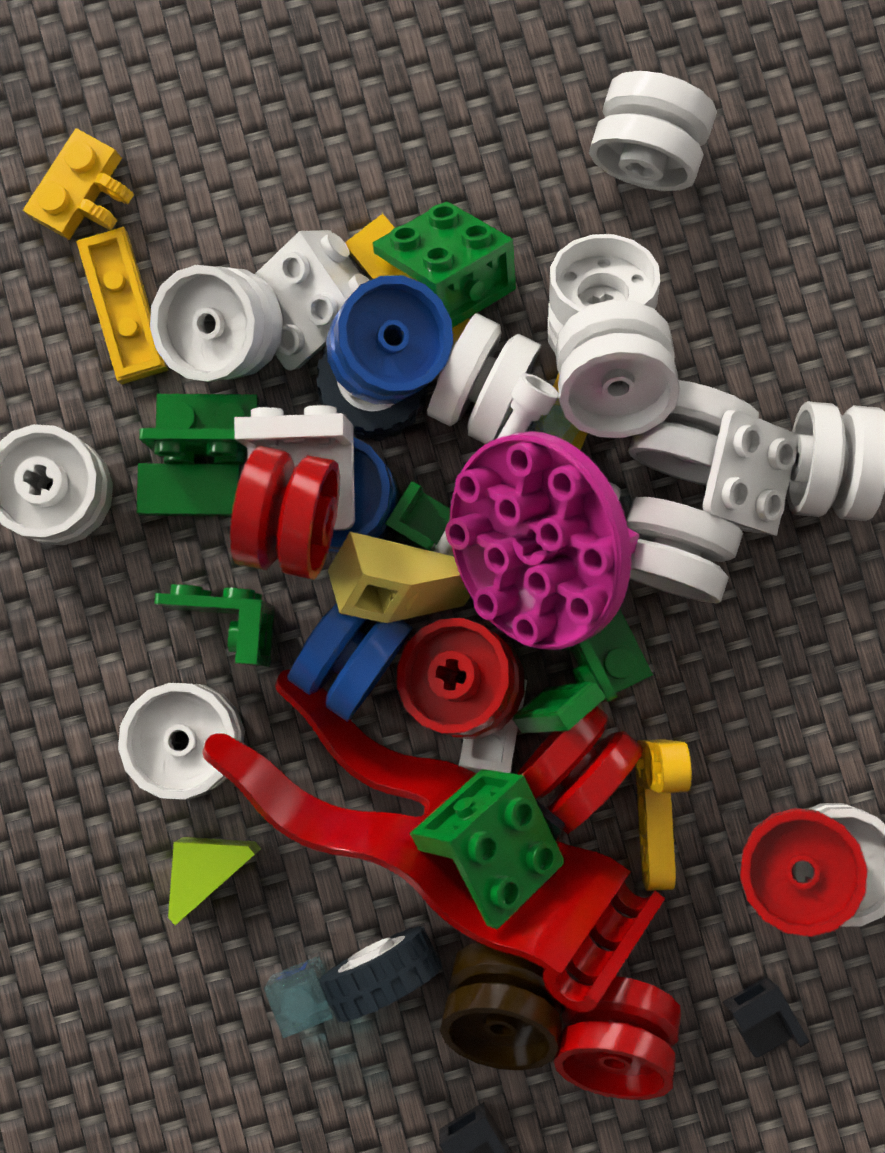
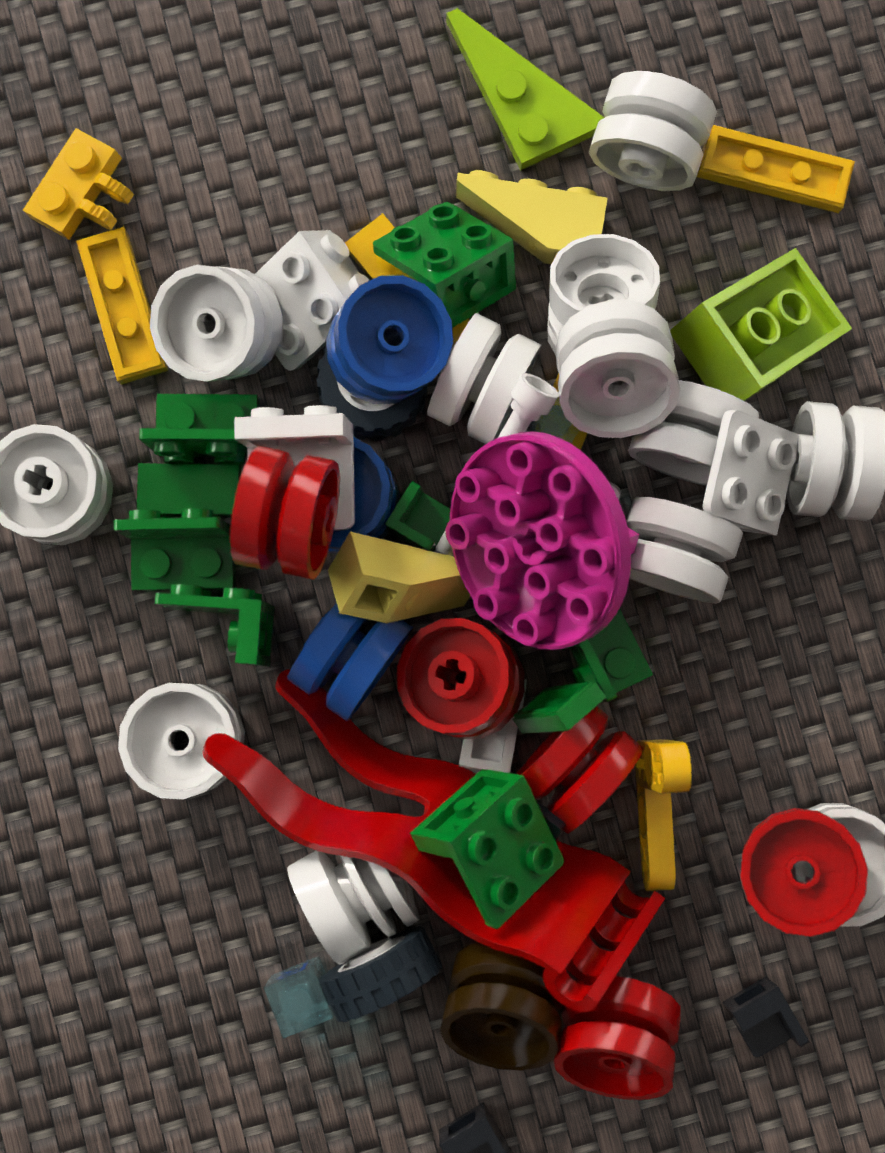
lime slope [168,837,261,925] -> none
none -> green bracket [113,508,236,592]
none -> white wheel [287,851,420,965]
none -> lime wing [446,8,604,171]
none -> light yellow slope [456,170,608,264]
none -> lime slope [670,248,852,401]
none -> yellow tile [697,125,855,213]

